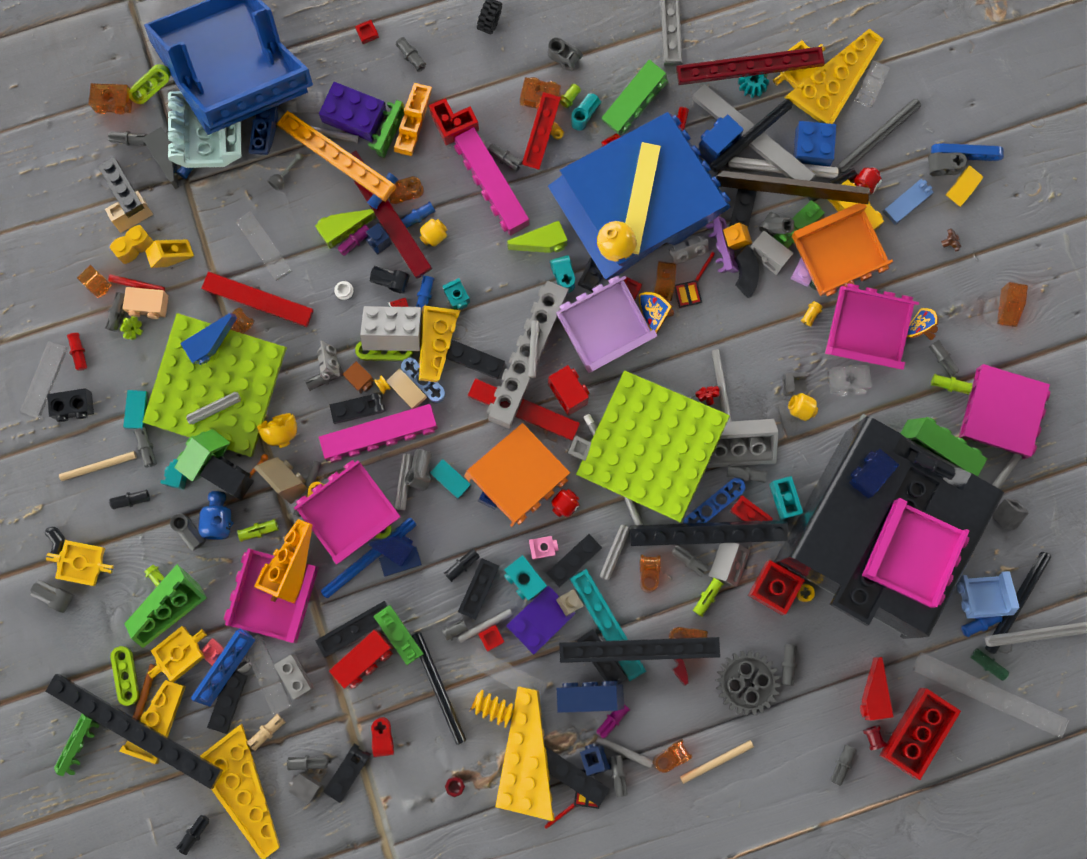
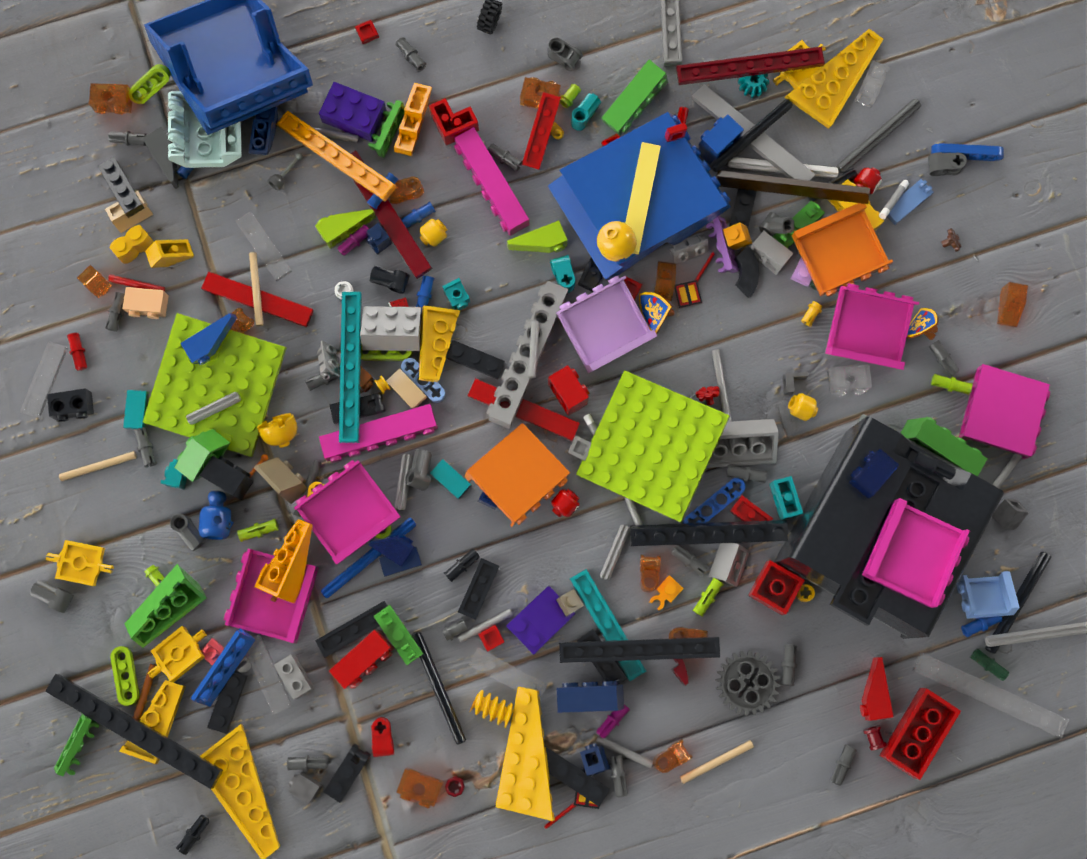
black arm [45,527,65,555] -> none
black axle [109,489,150,509] -> none
lime plant [120,316,143,340] -> none
tan pin [247,713,286,751] -> none
teal brick [504,555,547,601] -> none
bright pink brick [529,536,558,561] -> none
black plate [546,534,602,588] -> none
blue brick [793,121,836,167] -> none
yellow slope [945,165,983,207] -> none
none -> tan bar [249,252,263,327]
none -> teal tile [339,292,362,443]
none -> clear orange brick [396,768,444,808]
none -> light orange plate [649,575,684,611]
none -> red tile [665,123,687,142]
none -> light grey bar [879,180,909,219]

